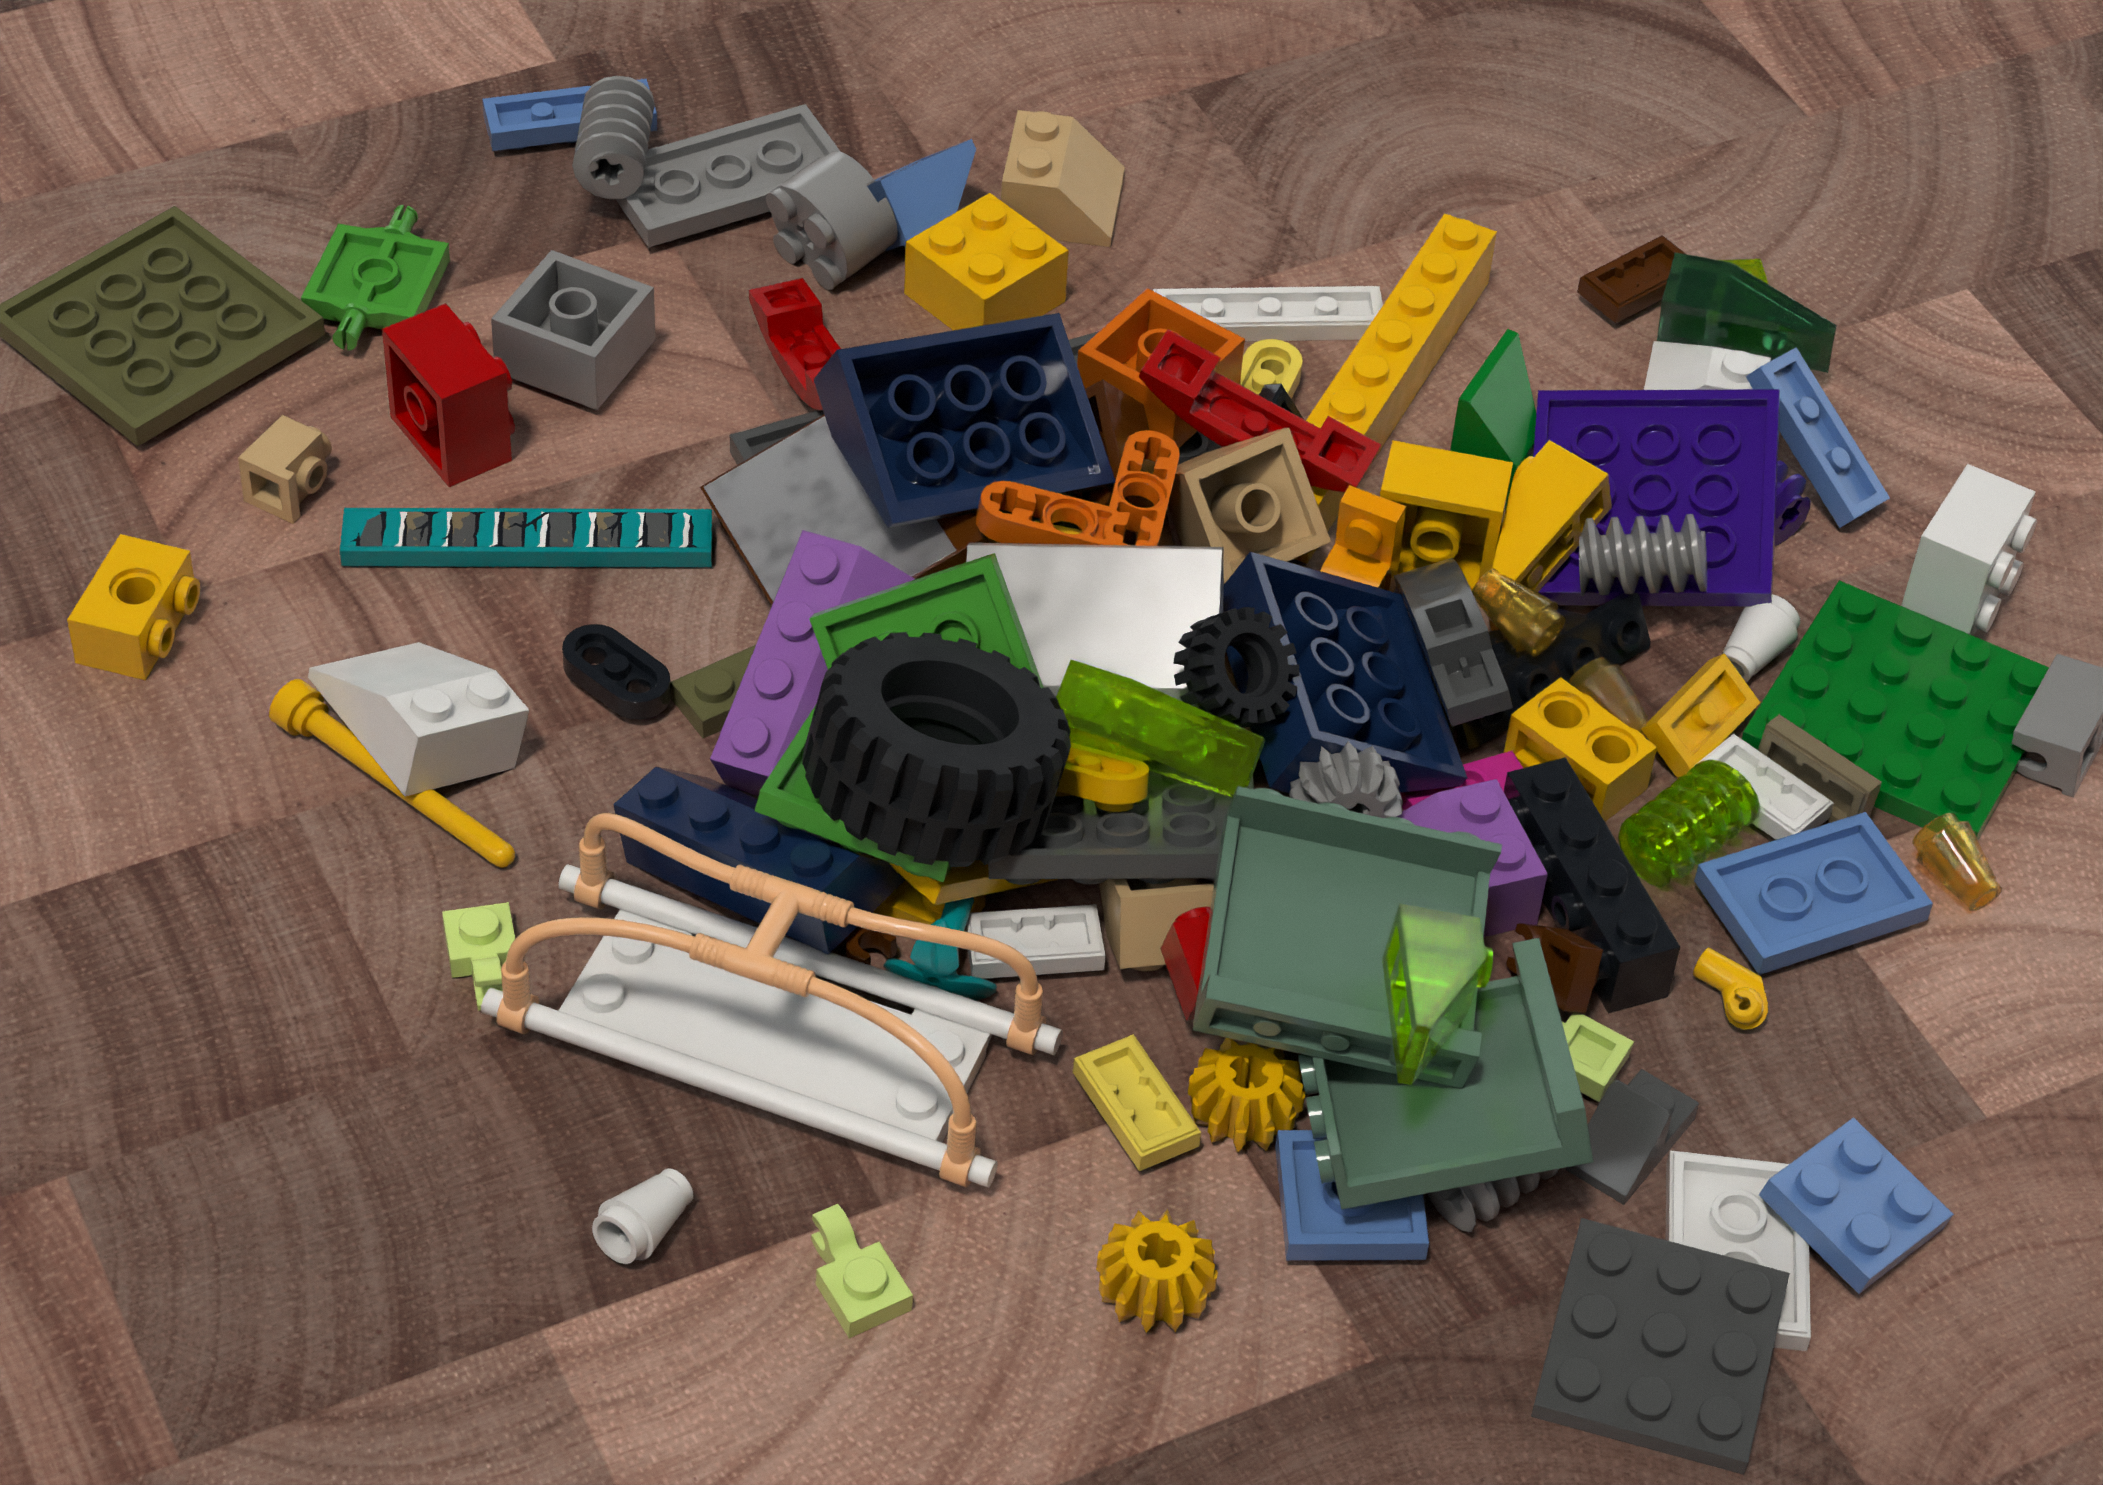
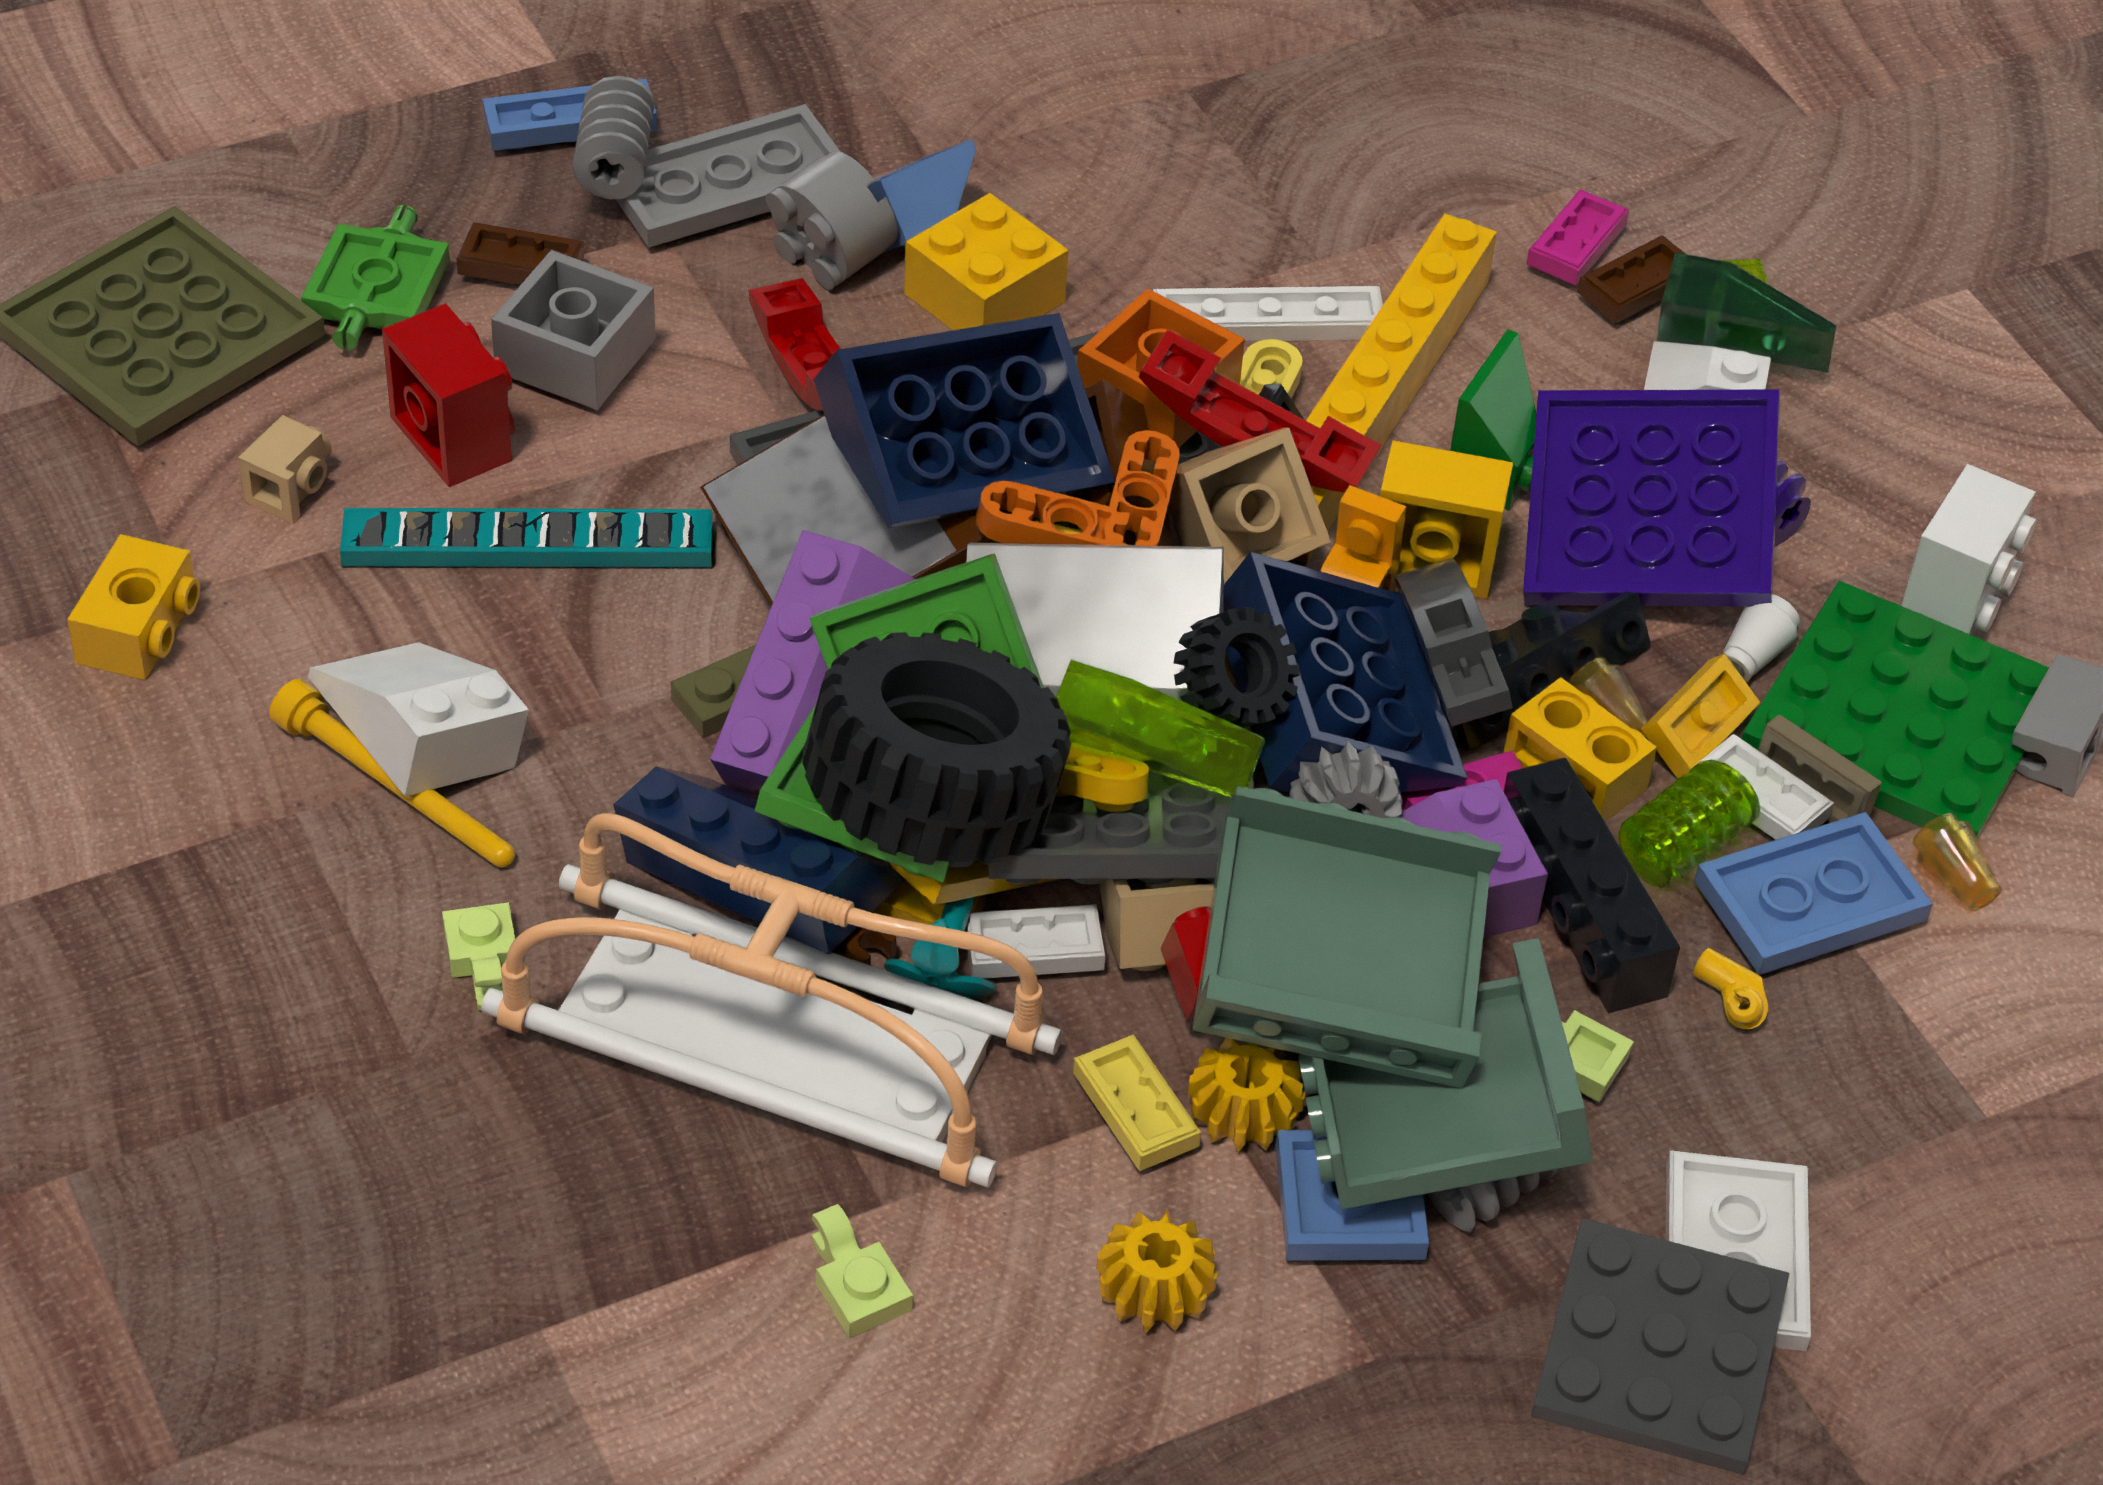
black plate [562,624,671,719] -> none
white cone [592,1169,693,1264] -> none
tan slope [1001,110,1125,247] -> none
clear neon green slope [1382,903,1493,1085] -> none
clear yellow cone [1472,568,1566,657] -> none
yellow slope [1485,440,1612,631] -> none
reddish brown plate [1506,923,1603,1013] -> none
dark grey slope [1566,1069,1699,1205] -> none
light grey piece [1579,514,1707,596] -> none
medium blue plate [1746,347,1890,528] -> none
medium blue plate [1759,1117,1954,1294] -> none
none -> reddish brown plate [456,222,584,285]
none -> dark pink plate [1526,189,1629,285]

